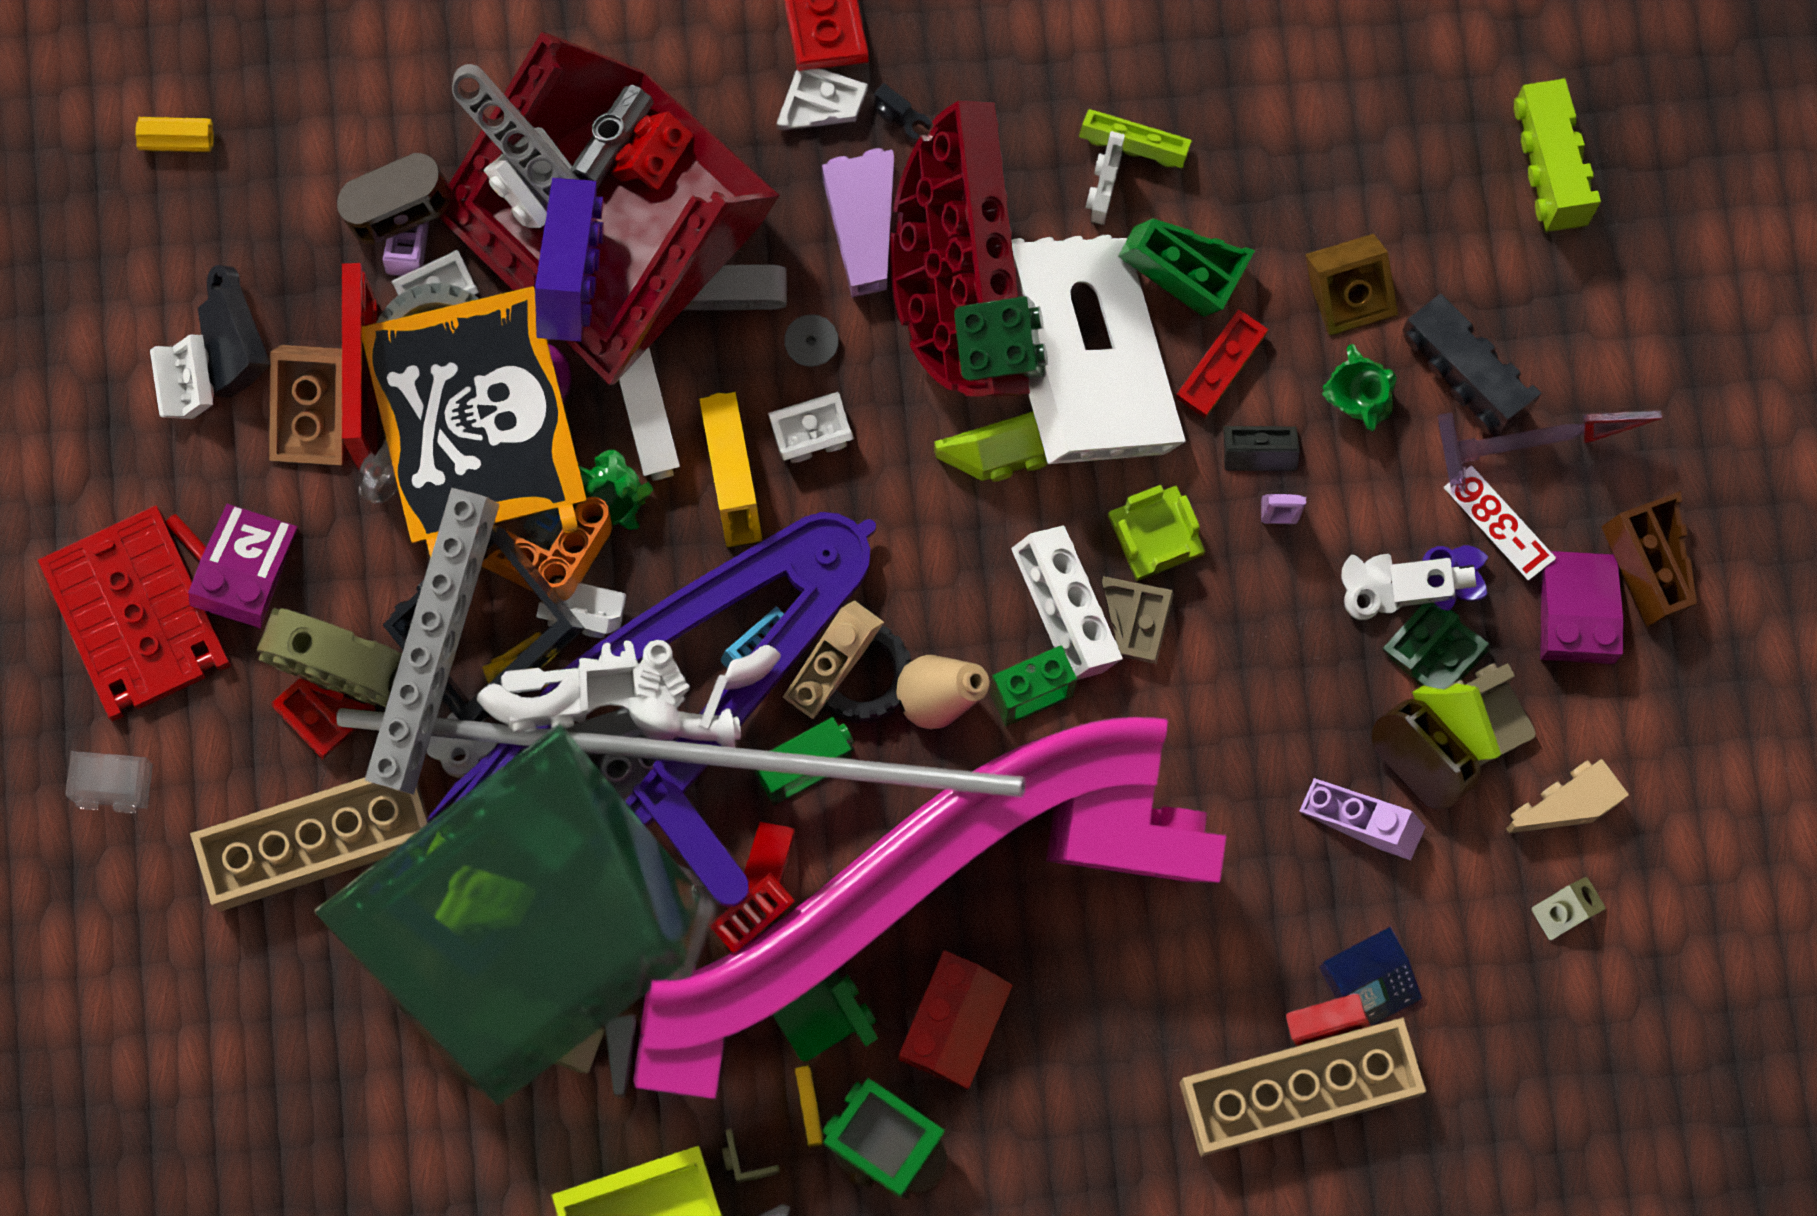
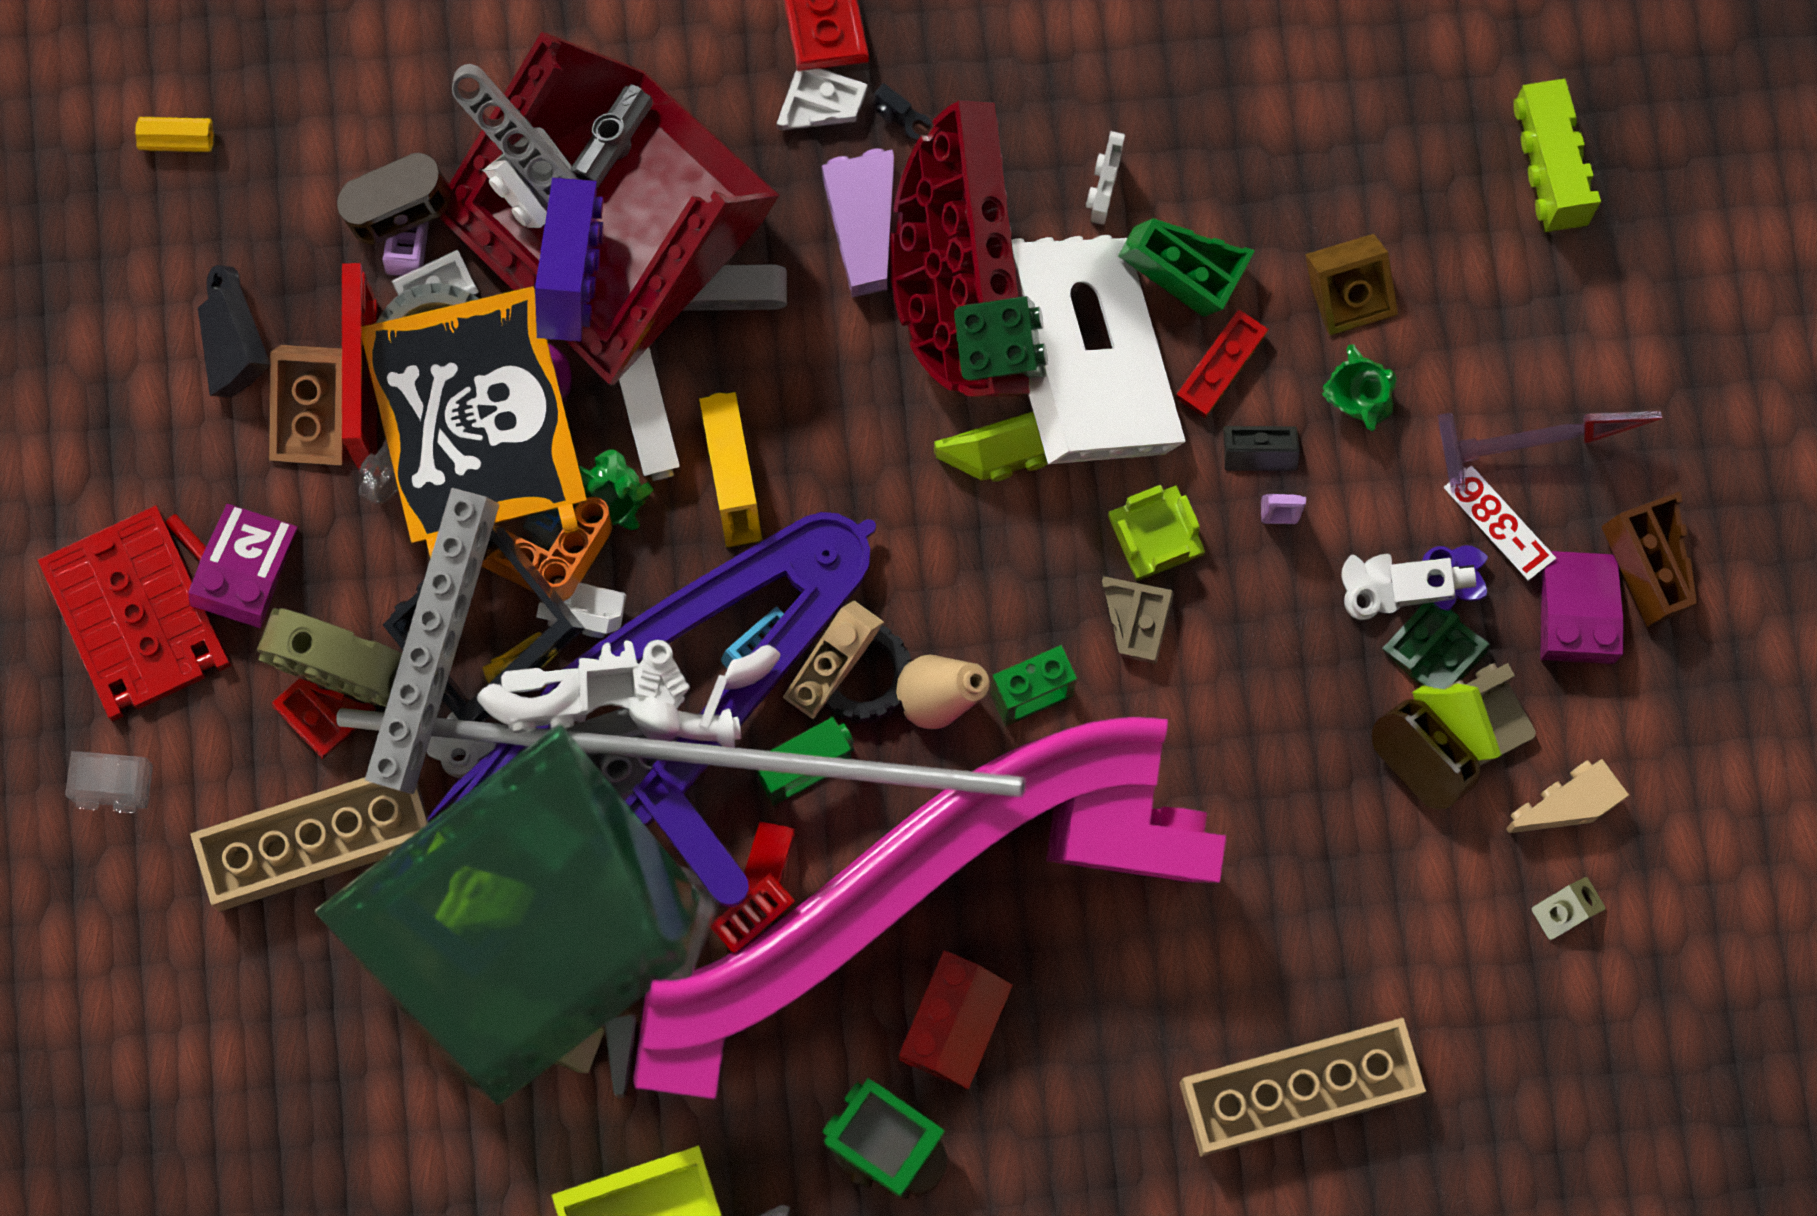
white bracket [150,335,214,419] -> none
red bracket [611,112,693,190] -> none
olive bracket [722,1129,781,1184] -> none
white bracket [768,392,854,463] -> none
green bracket [772,970,878,1062] -> none
dark grey piece [785,314,838,366] -> none
yellow tile [795,1066,824,1147] -> none
white brick [1011,525,1123,680] -> none
lime plate [1079,109,1192,168] -> none
slope [1286,994,1371,1047] -> none
lavender slope [1299,778,1426,860] -> none
clear blue slope [1319,927,1422,1026] -> none
black wedge [1403,293,1542,440] -> none

